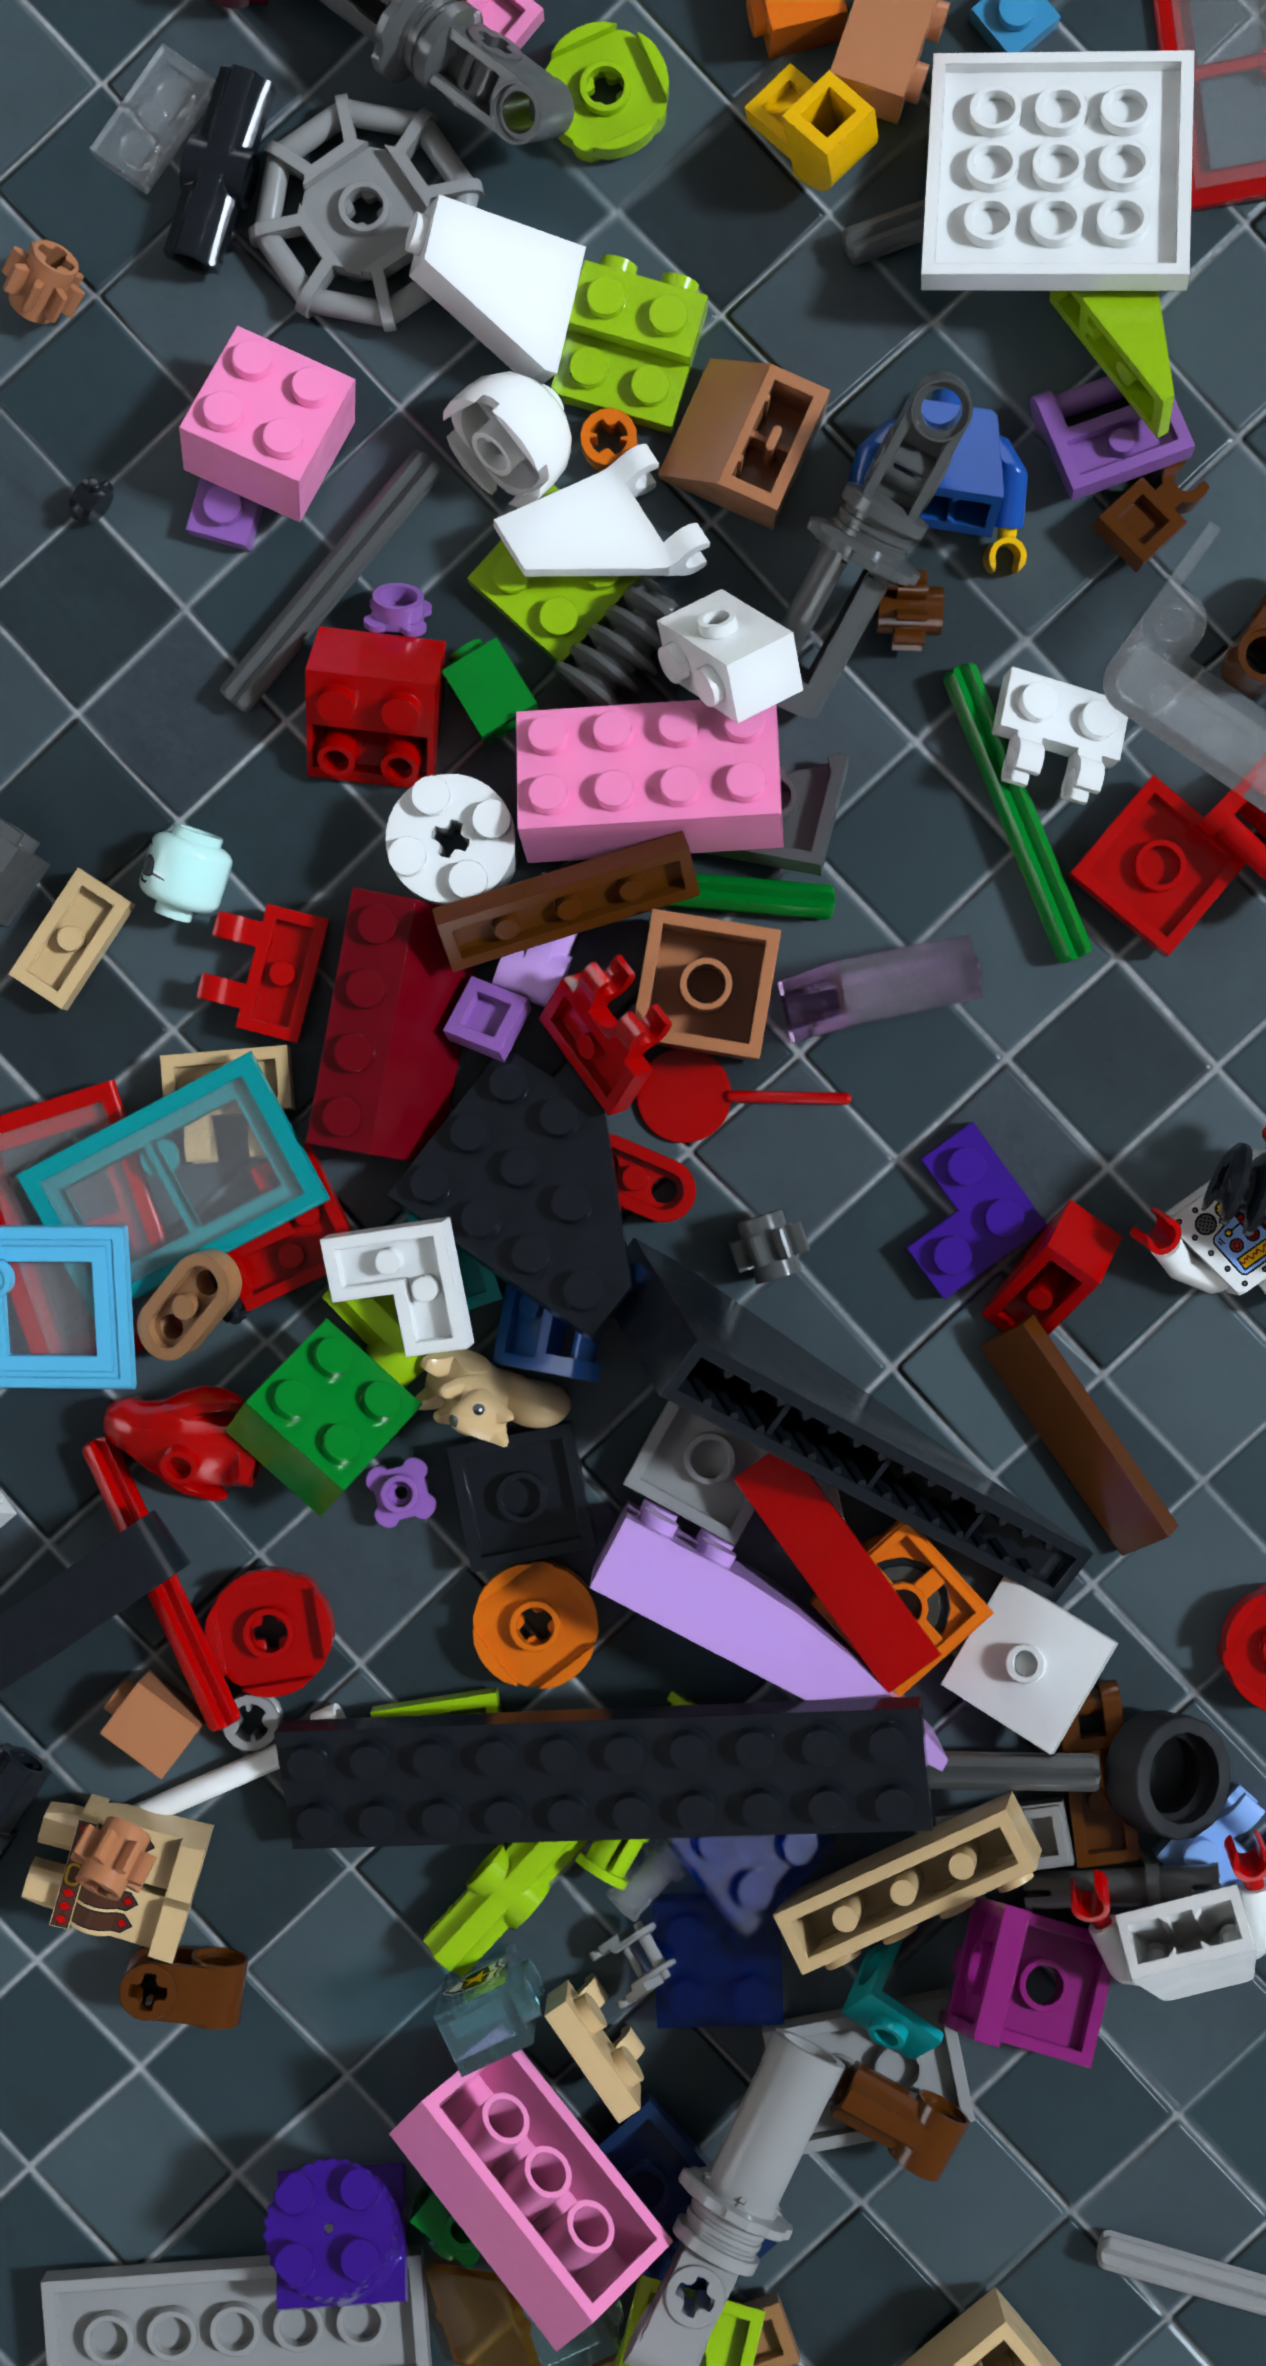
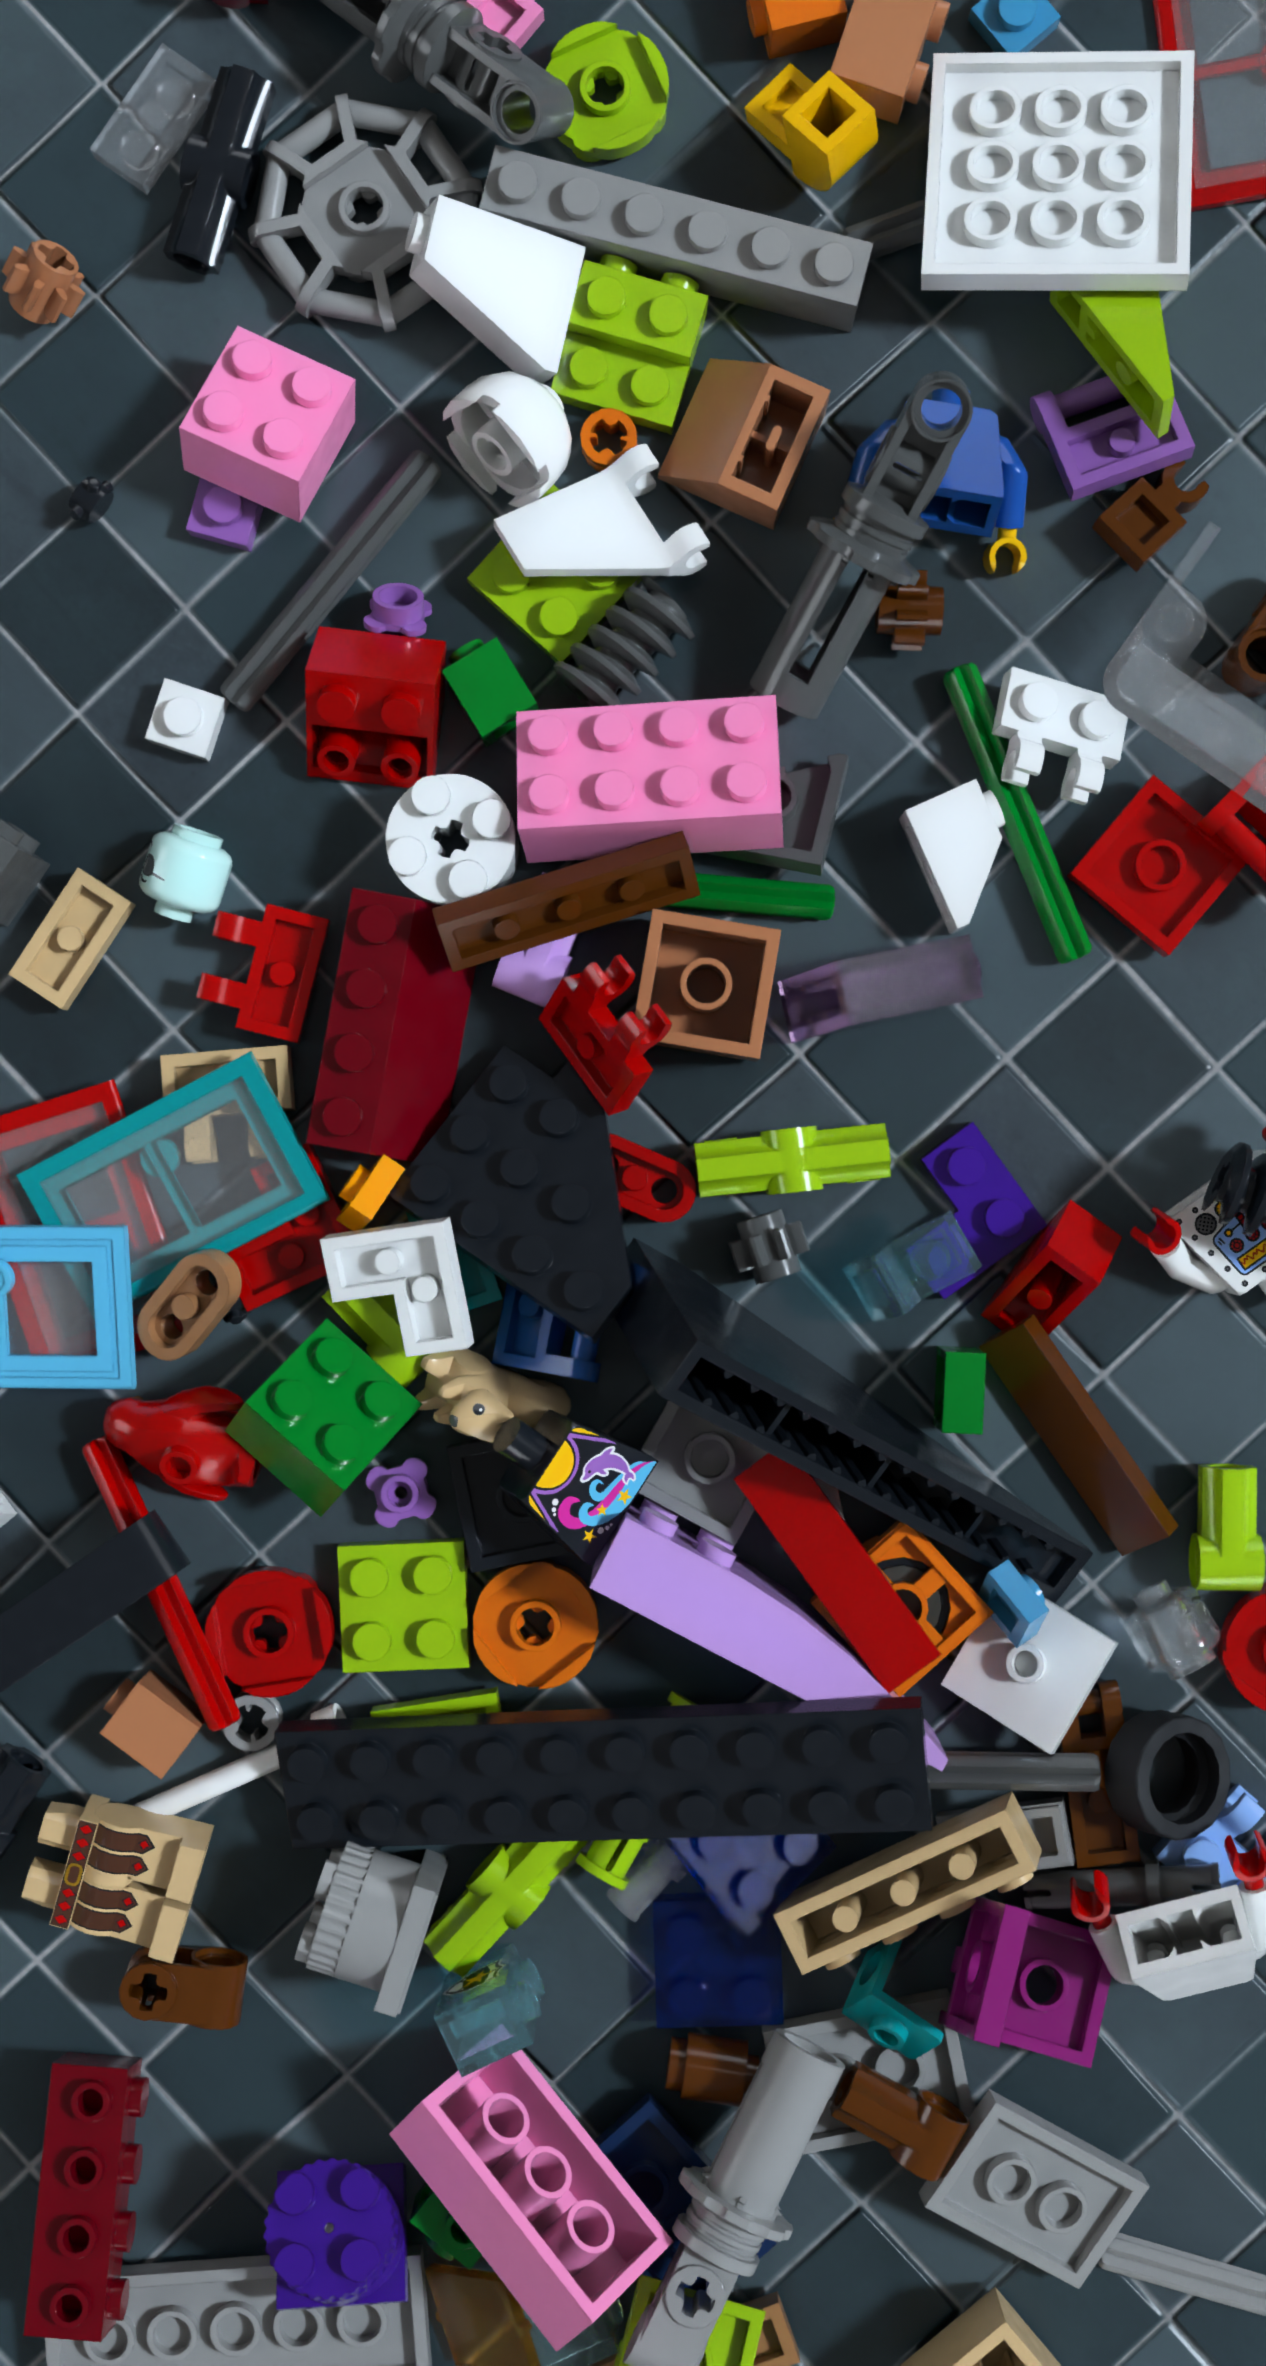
nougat gear [70,1816,157,1901] -> none
medium lavender plate [443,976,532,1062] -> none
tan plate [544,1973,645,2124] -> none
light grey piece [589,1921,677,2010] -> none
red piece [637,1049,852,1143] -> none
white brick [657,589,803,723] -> none
none -> dark red brick [23,2052,149,2342]
none -> white plate [145,678,229,762]
none -> light grey piece [294,1841,449,2018]
none -> light orange plate [336,1154,405,1231]
none -> lime plate [337,1537,471,1673]
none -> light grey brick [479,145,874,332]
none -> torso [493,1410,659,1566]
none -> reddish brown brick [665,2032,759,2107]
none -> lime piece [694,1123,891,1198]
none -> clear light blue slope [842,1210,982,1323]
none -> white slope [899,779,1005,935]
none -> light grey plate [918,2089,1150,2289]
none -> green piece [933,1346,987,1435]
none -> dark azure plate [978,1560,1049,1648]
none -> clear head [1123,1579,1221,1681]
none -> lime piece [1188,1463,1265,1591]

